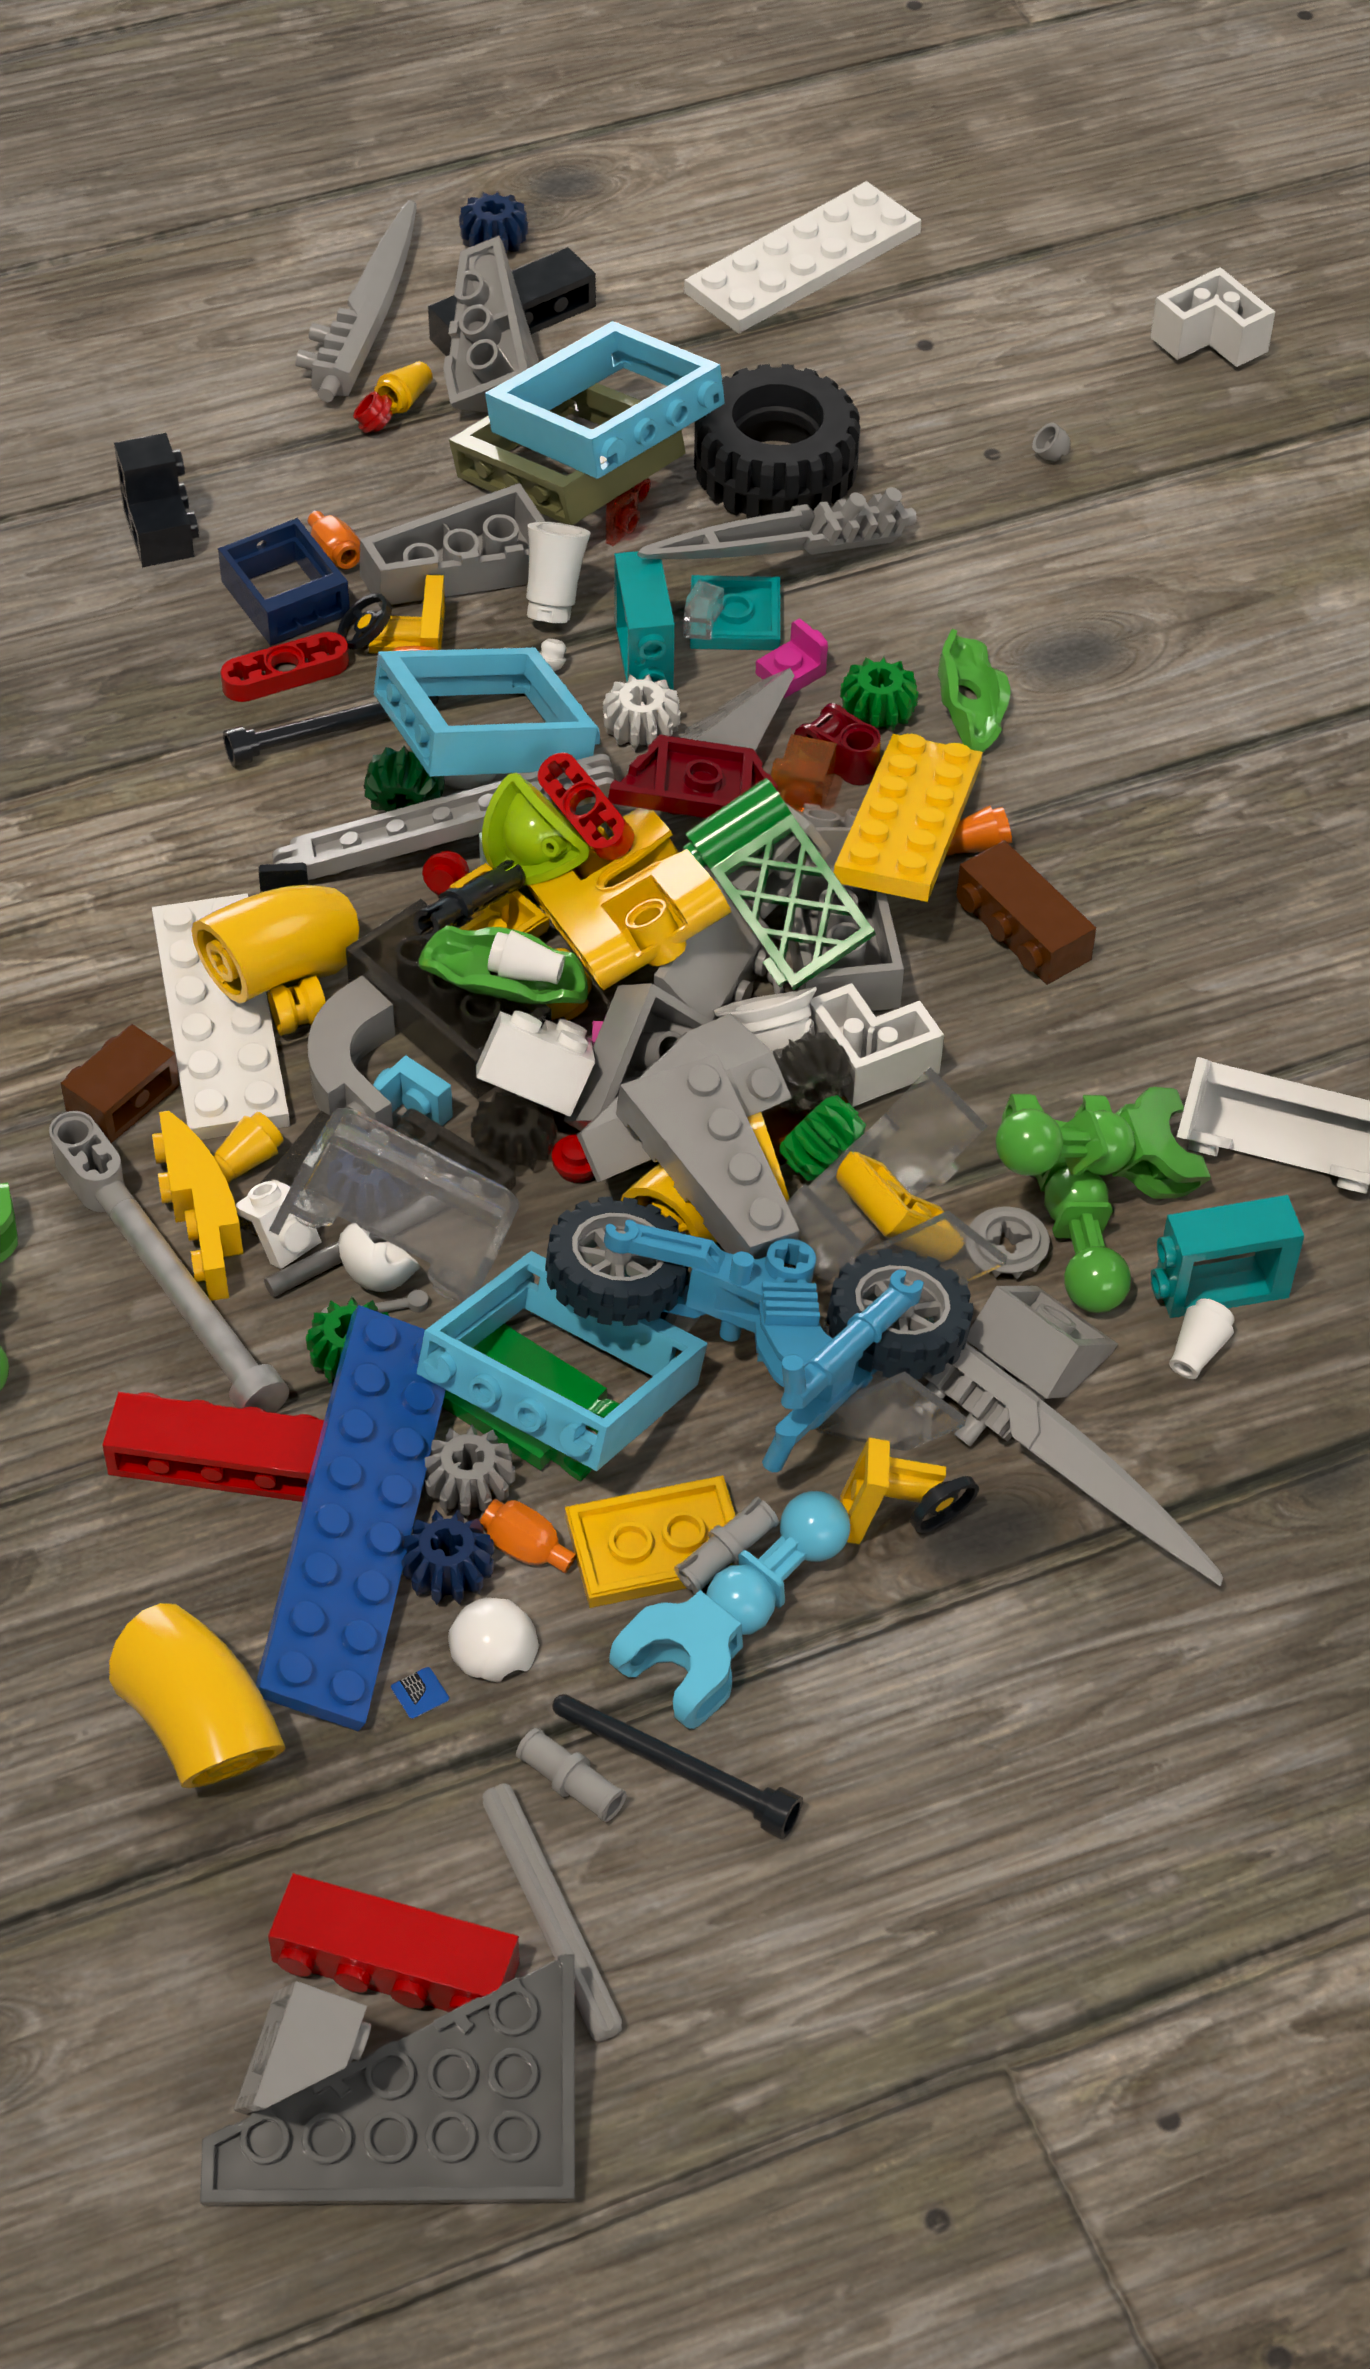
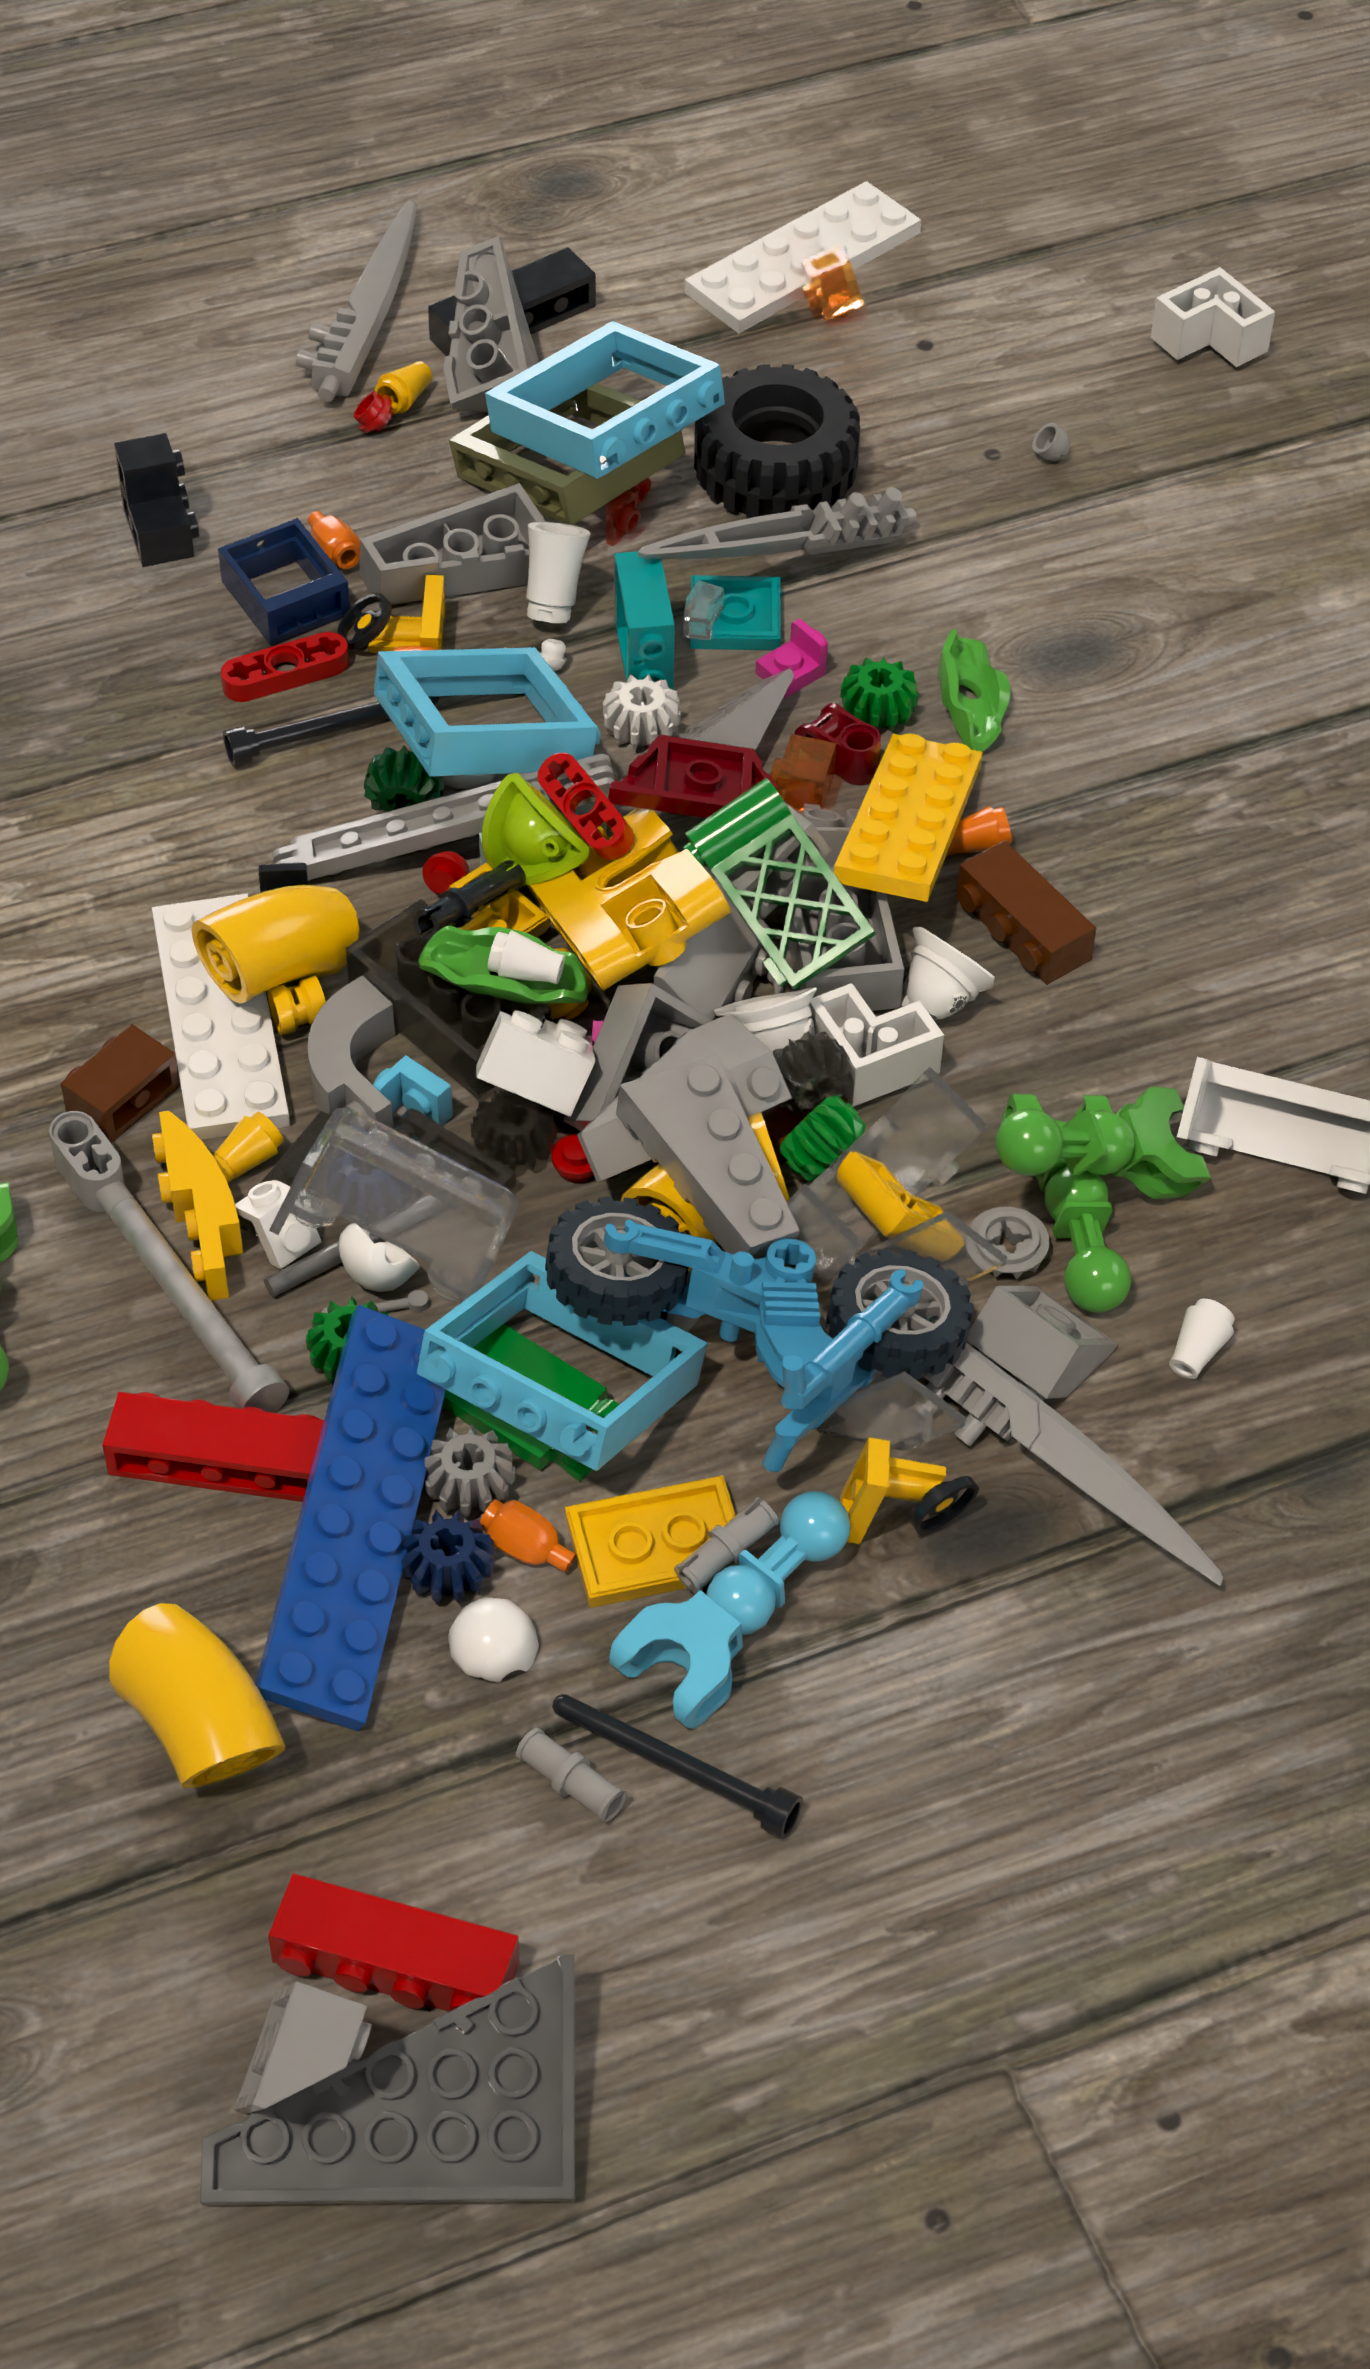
blue sticker [391,1667,449,1719] -> none
dark blue gear [459,191,528,253] -> none
light grey axle [483,1783,622,2042] -> none
teal window [1151,1195,1304,1318] -> none
none -> clear orange brick [801,246,864,321]
none -> white piece [901,927,995,1020]

